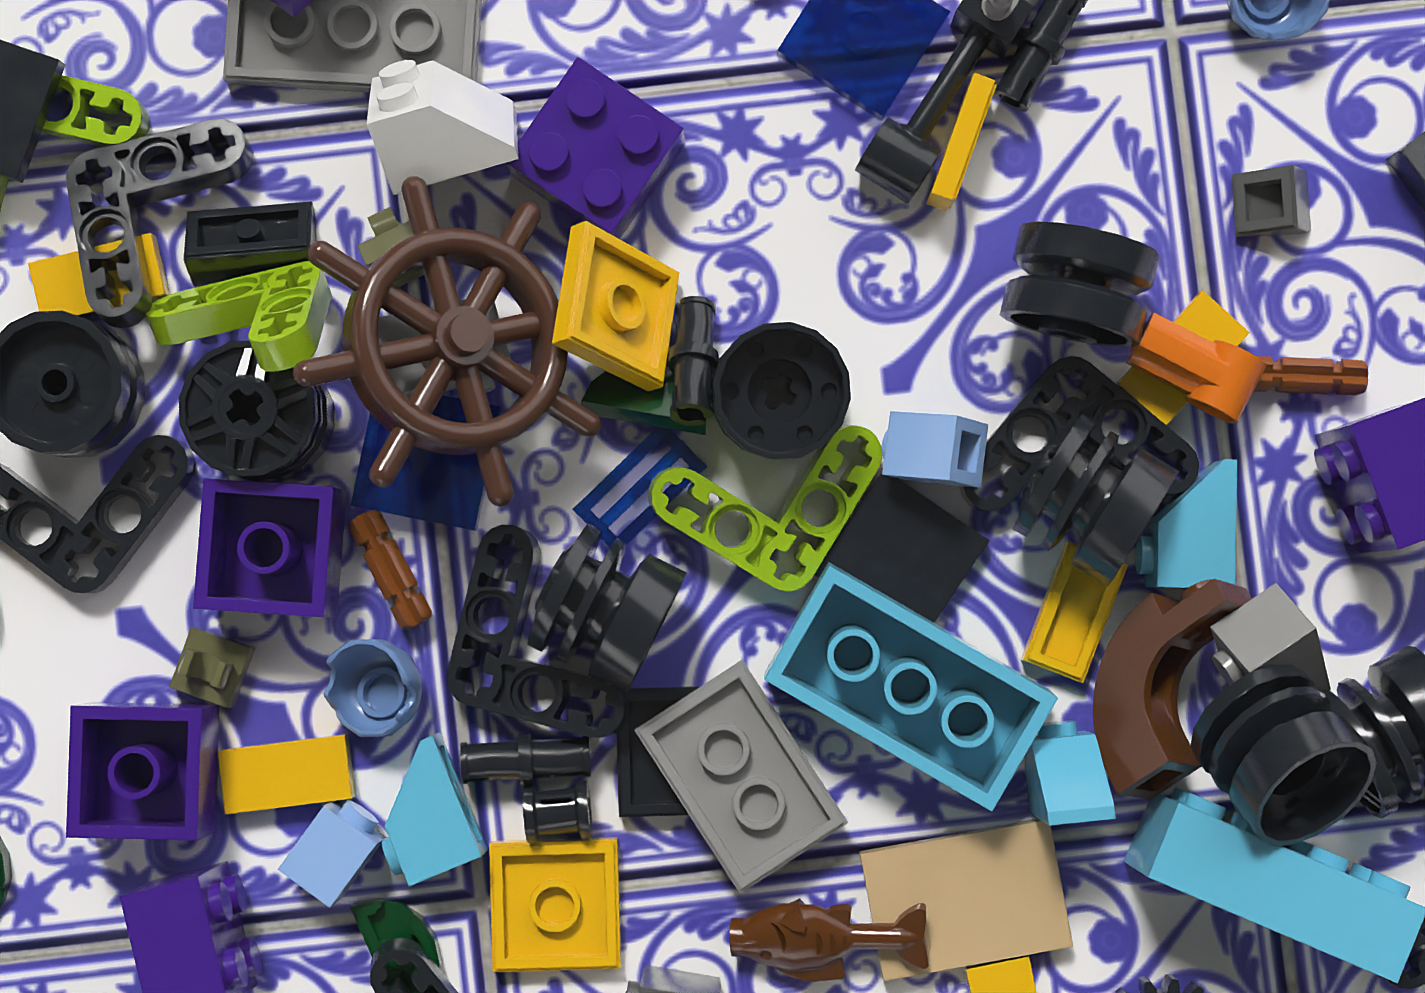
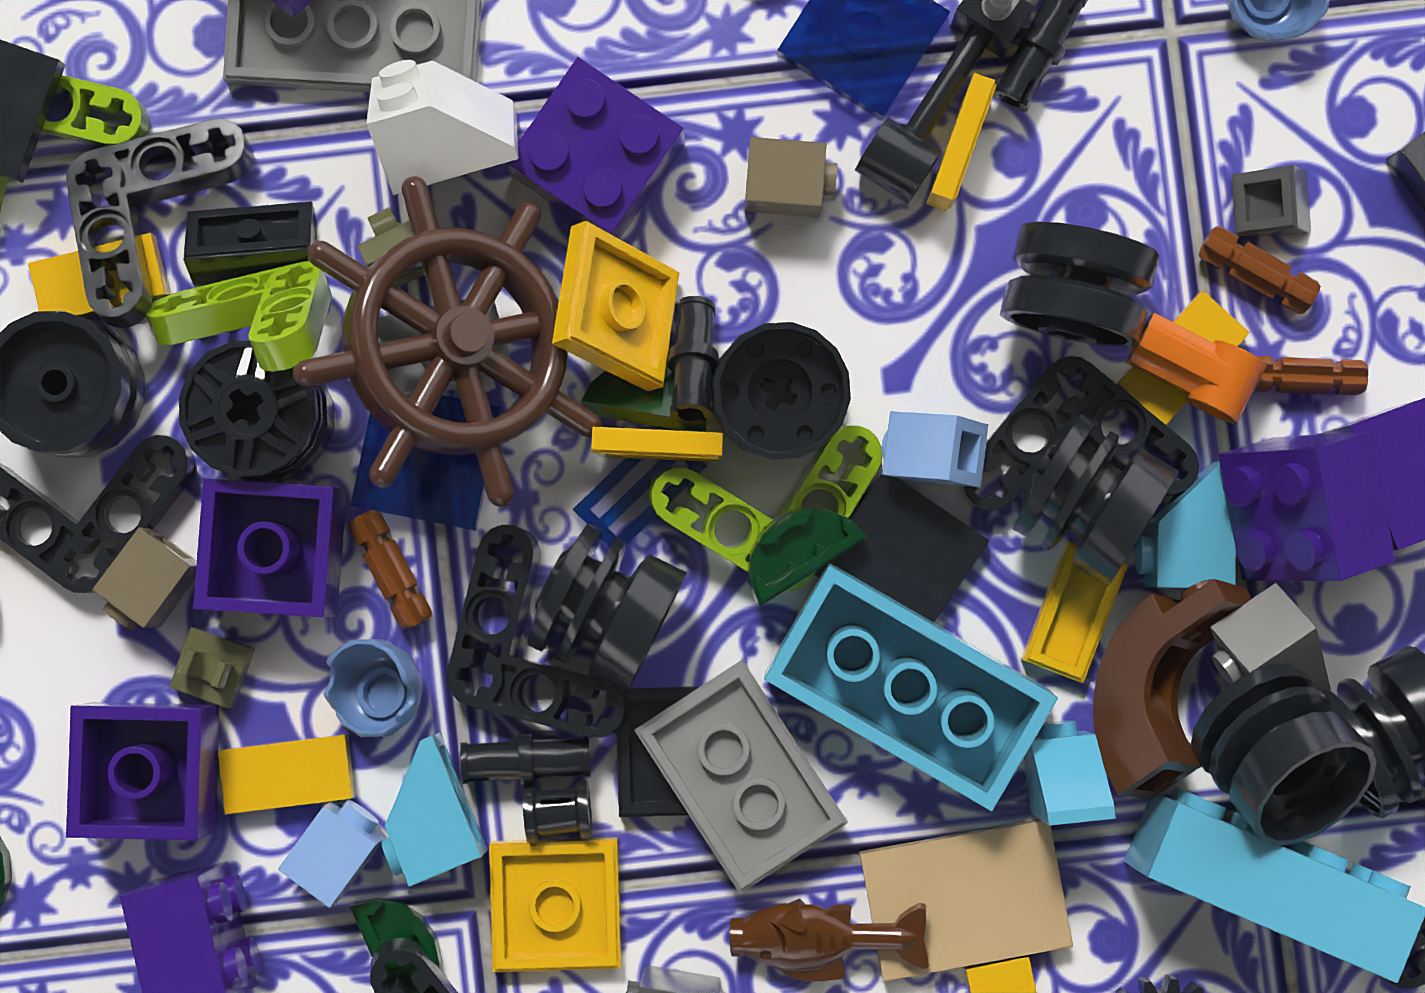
none -> dark tan brick [92,527,197,631]
none -> yellow tile [591,427,723,463]
none -> dark tan brick [744,137,837,218]
none -> dark green tile [748,508,868,607]
none -> dark orange axle [1198,226,1321,314]
none -> dark purple brick [1218,431,1395,581]

